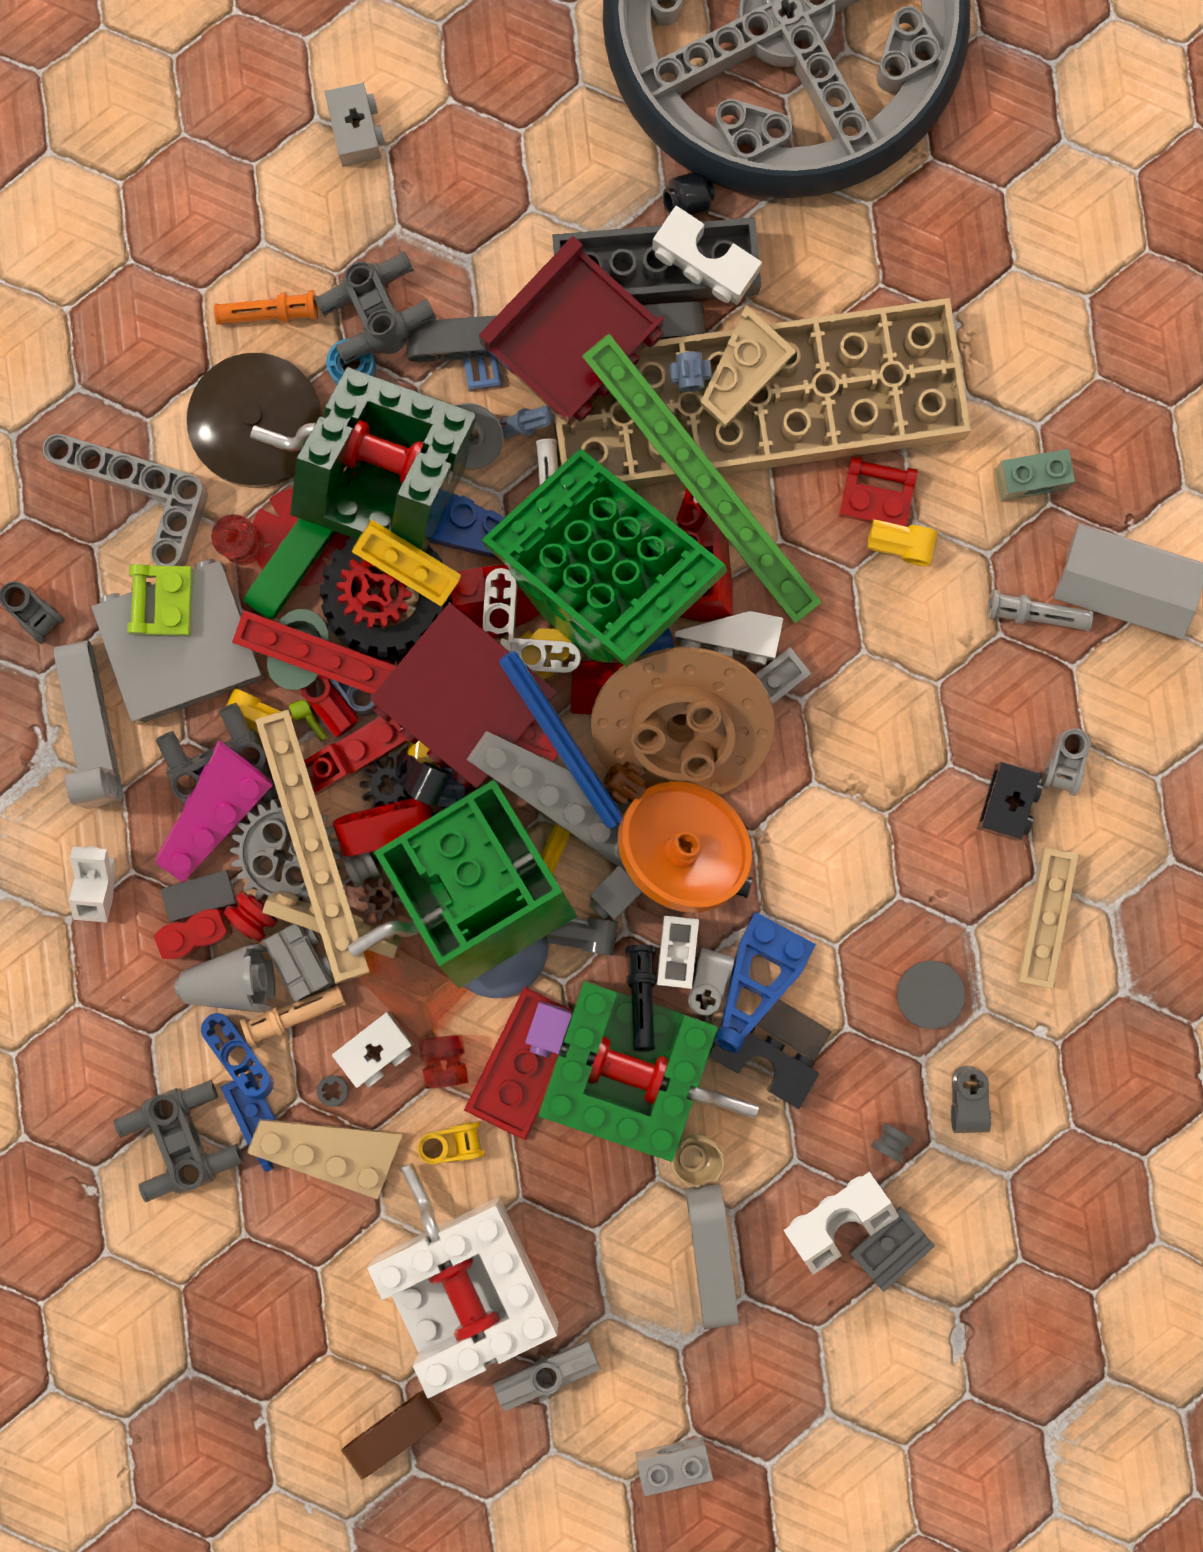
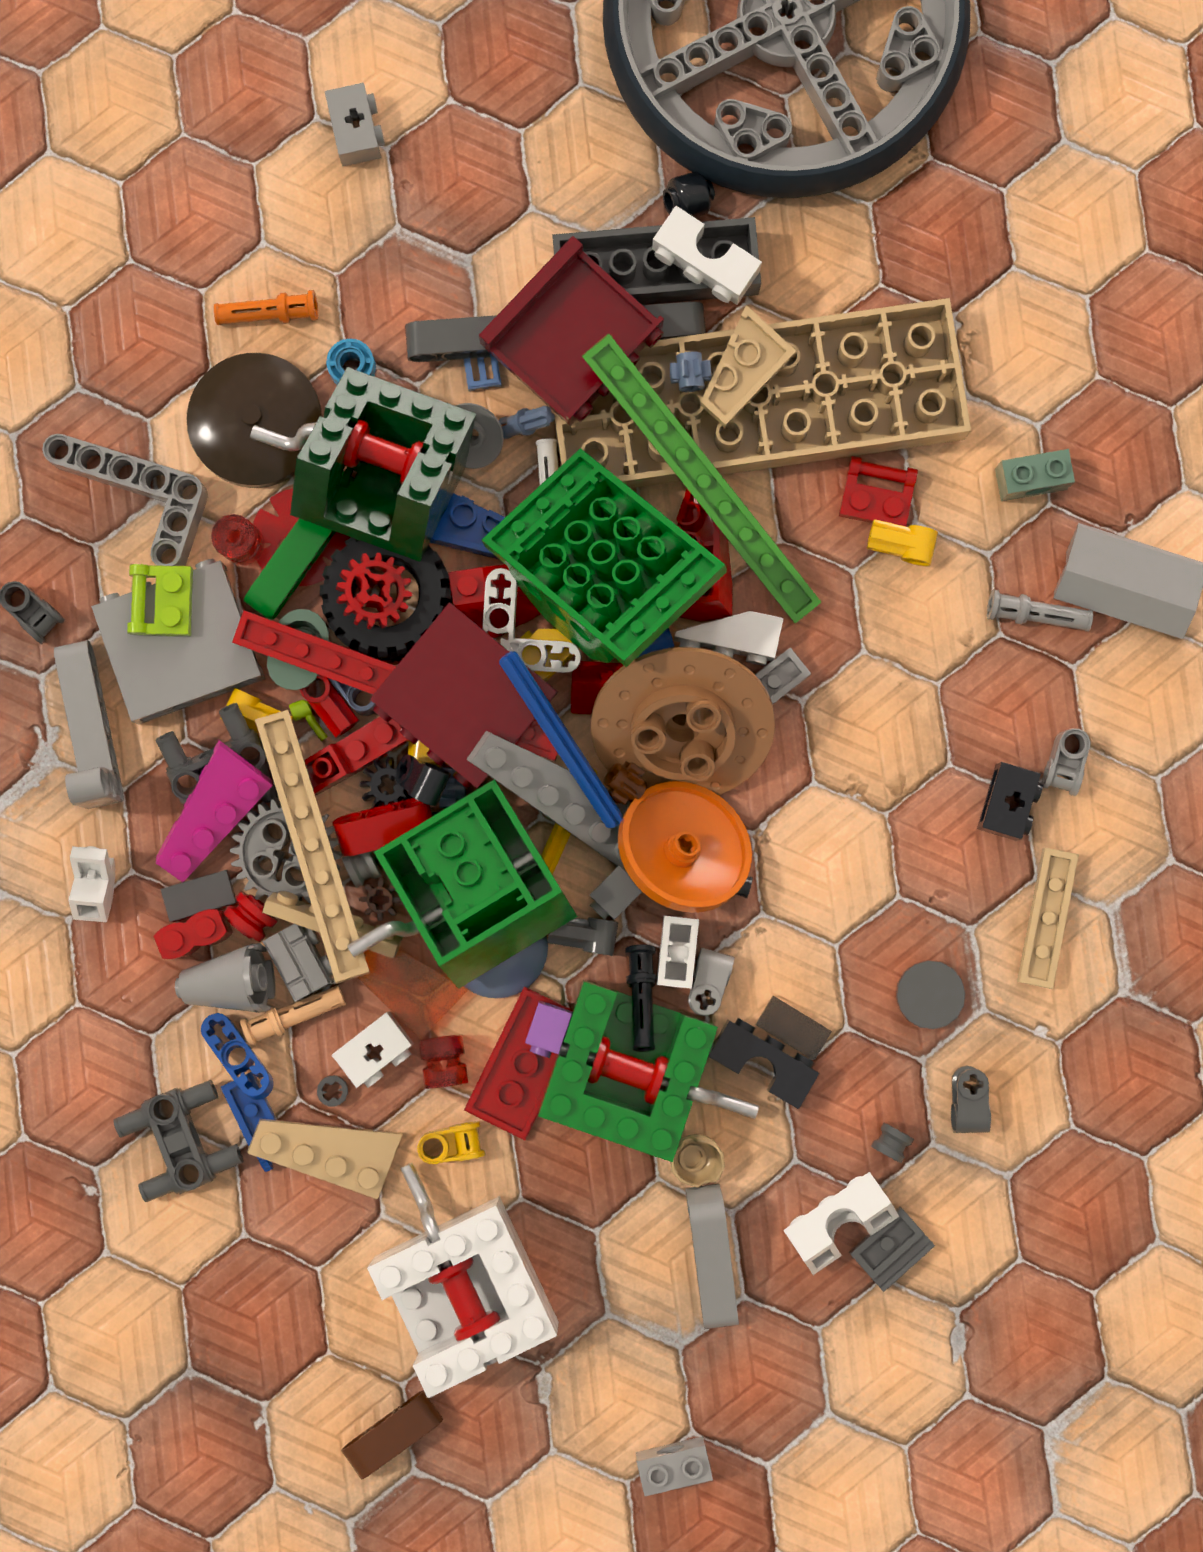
dark grey piece [315,251,437,365] -> none
yellow plate [352,519,461,607] -> none
light grey piece [493,1340,601,1412] -> none
blue plate [714,912,816,1053] -> none

